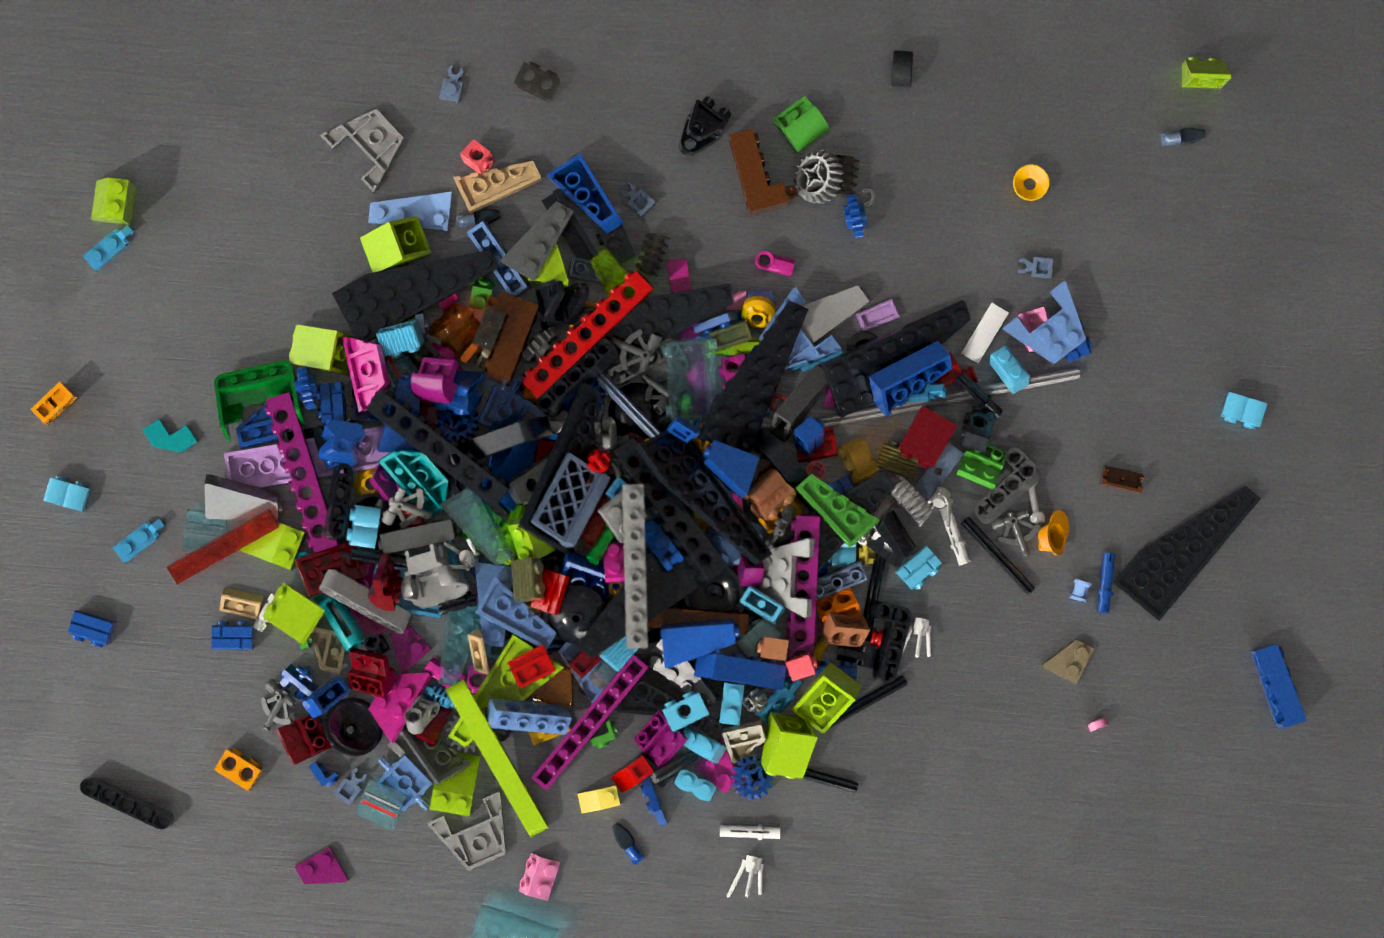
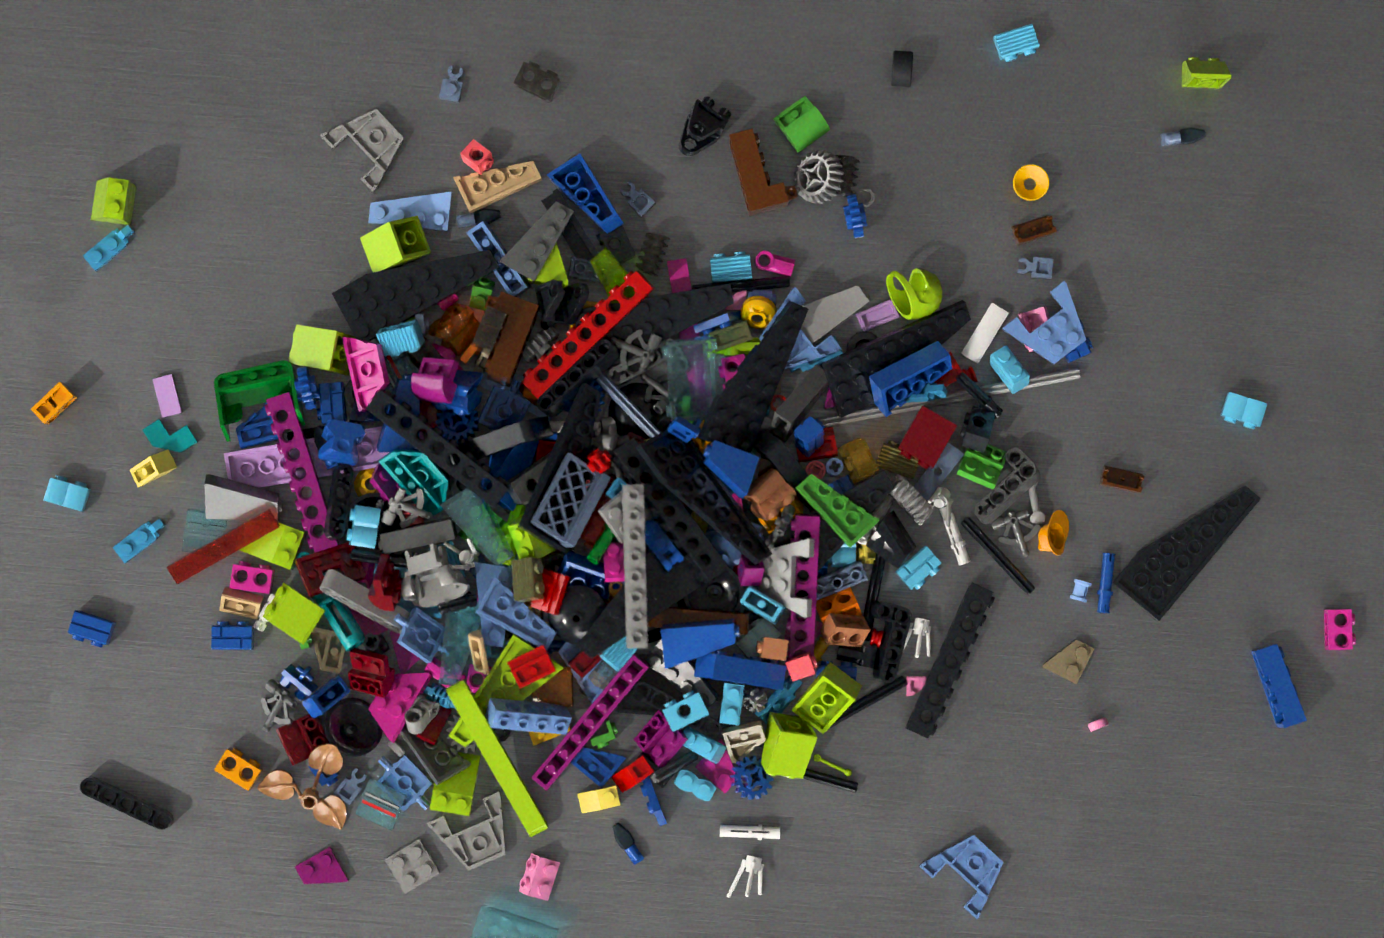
none -> light yellow slope [130,450,177,488]
none -> lavender tile [152,374,183,418]
none -> dark pink brick [229,561,275,594]
none -> medium nougat plant [257,743,346,829]
none -> light grey plate [385,839,440,894]
none -> medium blue plate [394,607,451,663]
none -> blue wing [571,747,626,788]
none -> black axle [691,276,790,292]
none -> medium azure brick [710,251,752,283]
none -> lime hinge [813,754,852,776]
none -> light blue bush [825,458,844,476]
none -> lime piece [886,268,943,320]
none -> black brick [905,582,995,738]
none -> bright pink tile [906,676,927,696]
none -> medium blue wing [919,835,1003,919]
none -> medium azure brick [993,24,1040,62]
none -> reddish brown hinge [1011,215,1057,246]
none -> dark pink brick [1324,609,1356,650]

